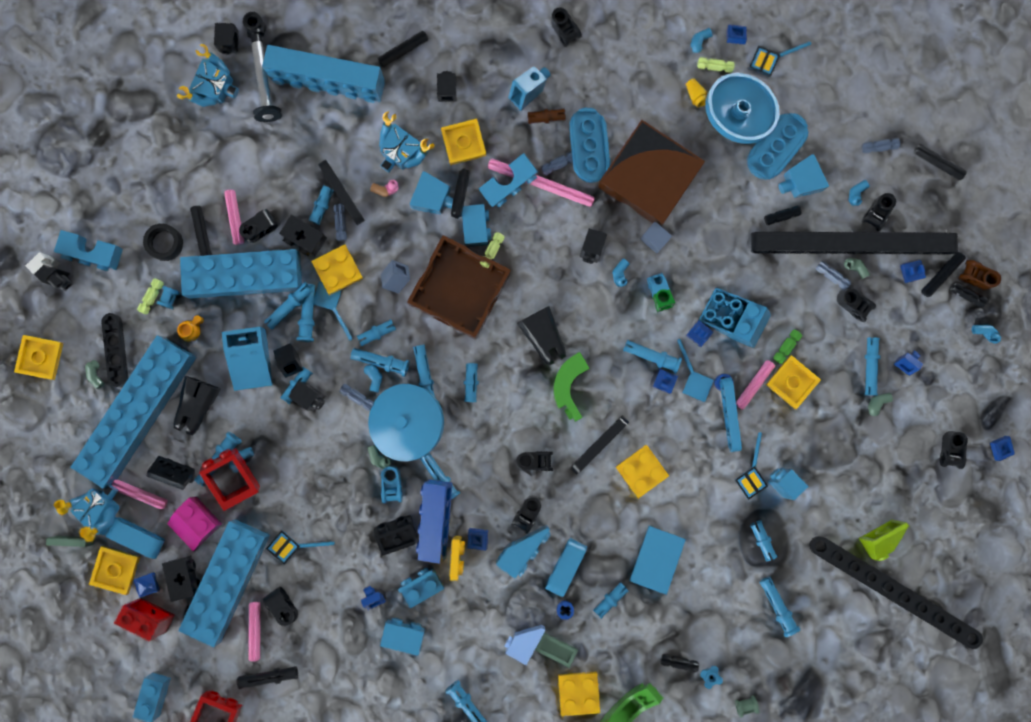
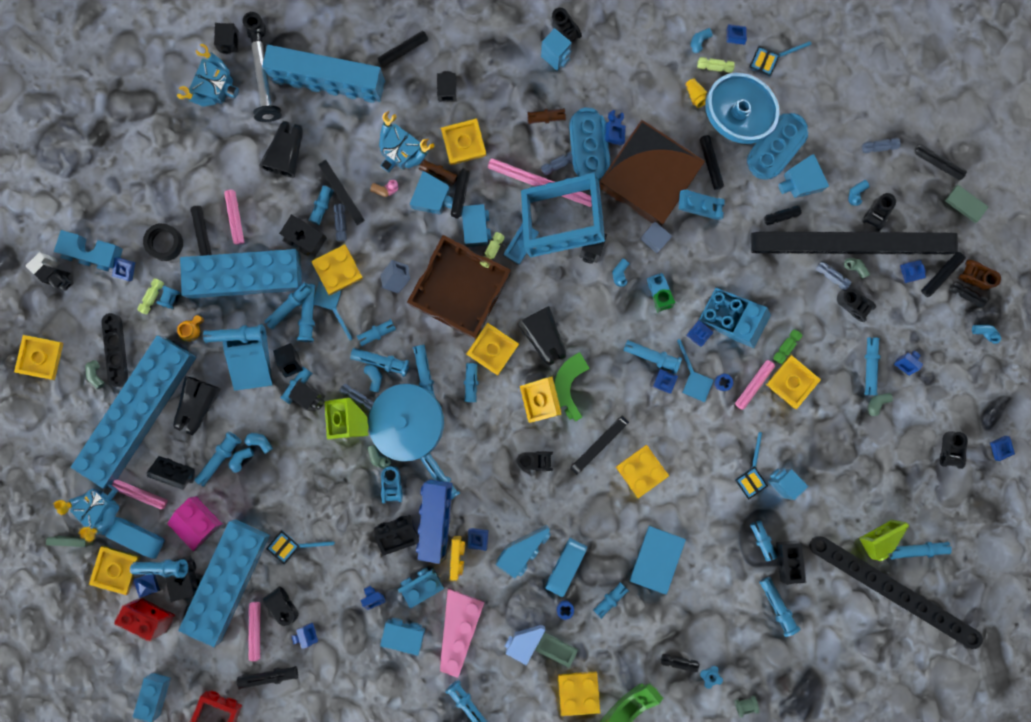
red window [199,448,260,511] -> none
black piece [239,209,279,243] -> none
dark azure arch [479,153,538,208] -> none
dark azure torso [508,66,551,111] -> none
black piece [511,496,541,535] -> none
dark azure beam [720,377,742,452] -> none
none -> blue tile [112,257,136,281]
none -> dark azure pin [130,559,188,578]
none -> dark azure pin [203,324,266,343]
none -> dark azure arm [244,433,273,454]
none -> black piece [259,121,303,178]
none -> blue tile [292,623,318,649]
none -> lime slope [325,398,369,439]
none -> reddish brown pin [419,159,458,186]
none -> bright pink wing [440,588,485,678]
none -> yellow plate [466,323,519,376]
none -> dark azure plate [503,223,539,265]
none -> yellow plate [520,377,562,423]
none -> dark azure window [521,173,605,258]
none -> dark azure brick [541,28,572,71]
none -> blue plate [605,110,626,146]
none -> dark azure plate [678,190,725,220]
none -> black axle [700,135,724,190]
none -> black brick [776,541,806,585]
none -> dark azure pin [889,542,952,559]
none -> sand green tile [945,185,988,223]

